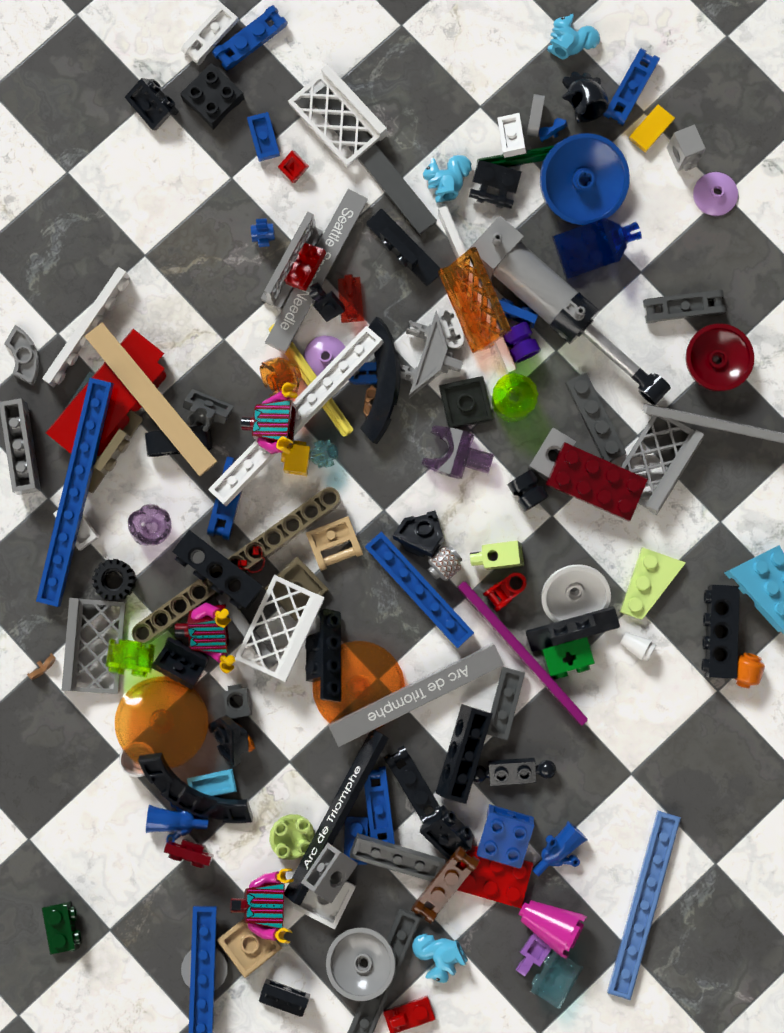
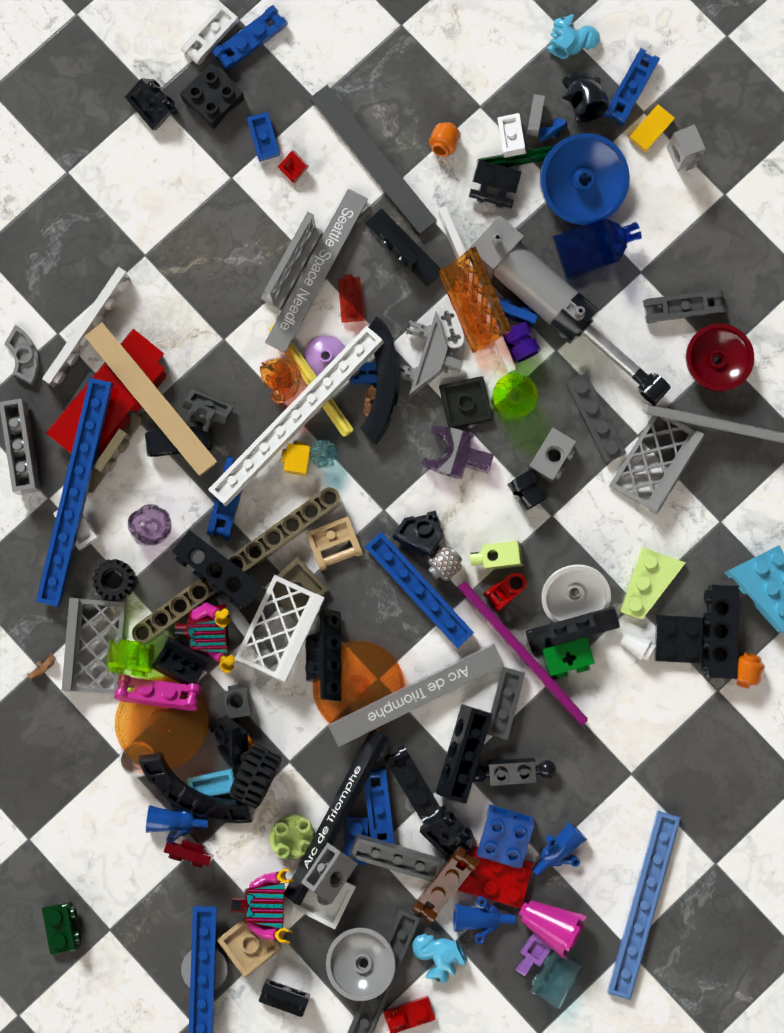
red piece [238,547,265,573] -> none
torso [241,382,298,454] -> none
blue gear [251,218,275,247] -> none
red hinge [284,242,326,291] -> none
white fence [288,64,387,167] -> none
black plate [309,282,345,322] -> none
medium azure animal [423,155,472,203] -> none
dark red plate [546,442,648,522] -> none
lavender dish [693,172,738,216] -> none
none -> dark pink plate [114,674,201,711]
none -> black tyre [230,743,281,809]
none -> orange head [429,122,461,157]
none -> blue piece [453,896,515,944]
none -> black plate [654,615,703,664]

